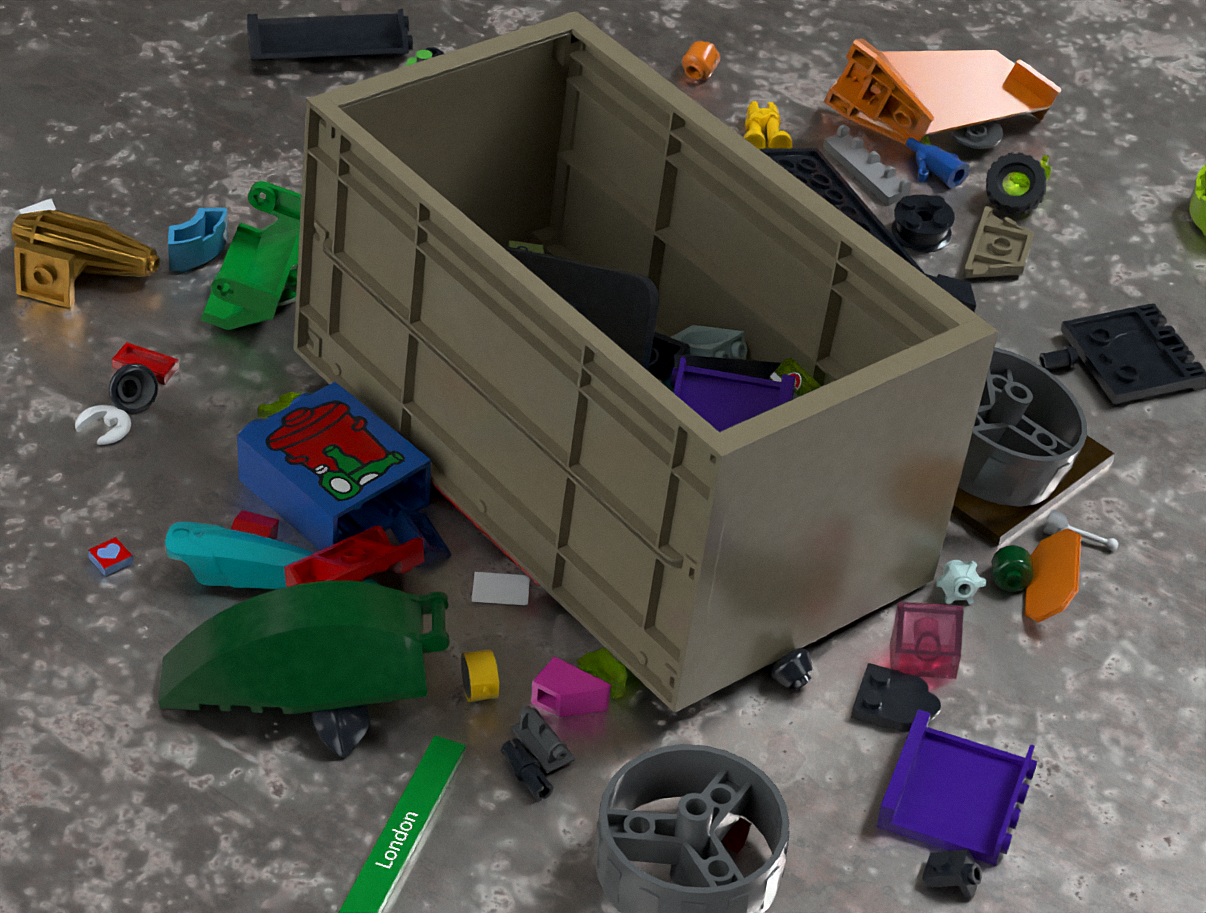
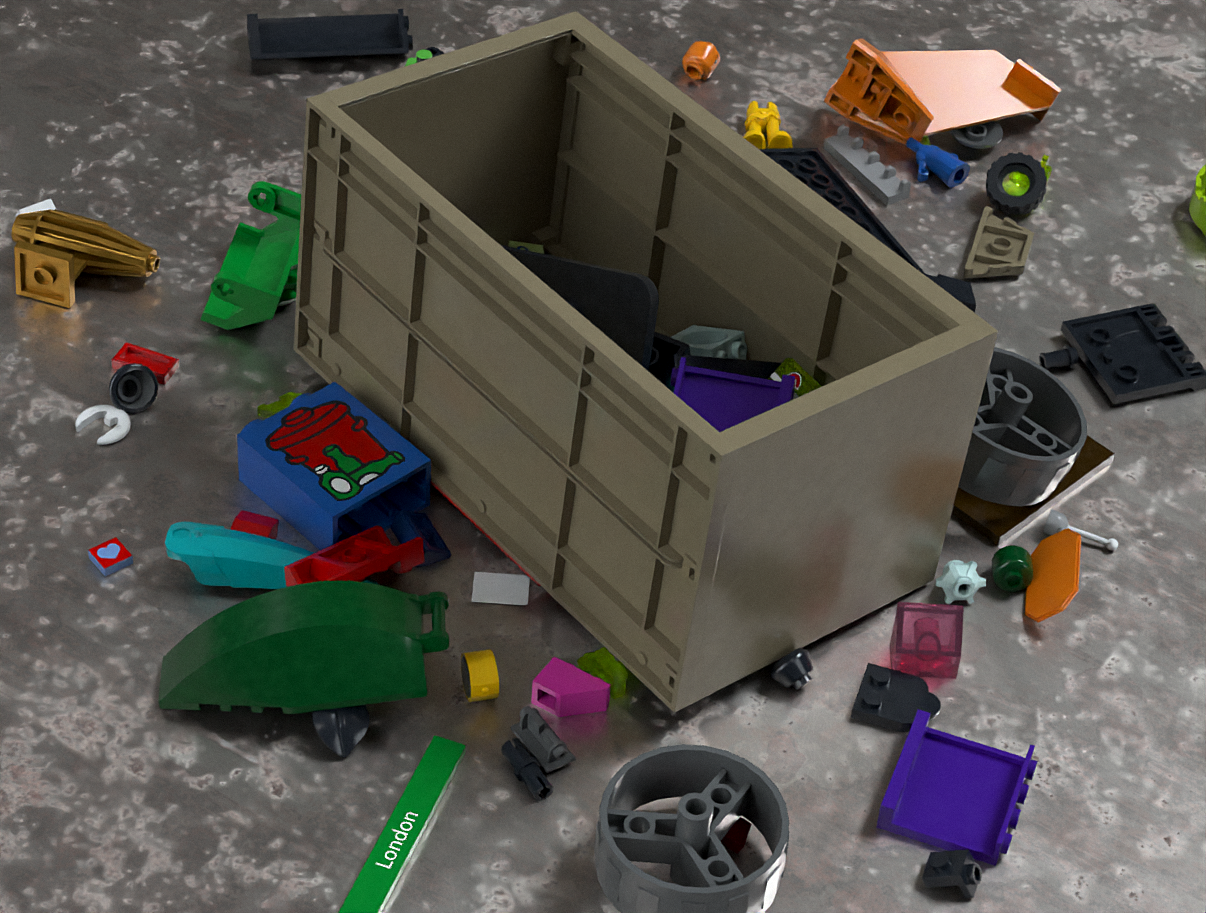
dark azure brick [168,208,228,272] -> none
black wheel [891,194,955,253] -> none

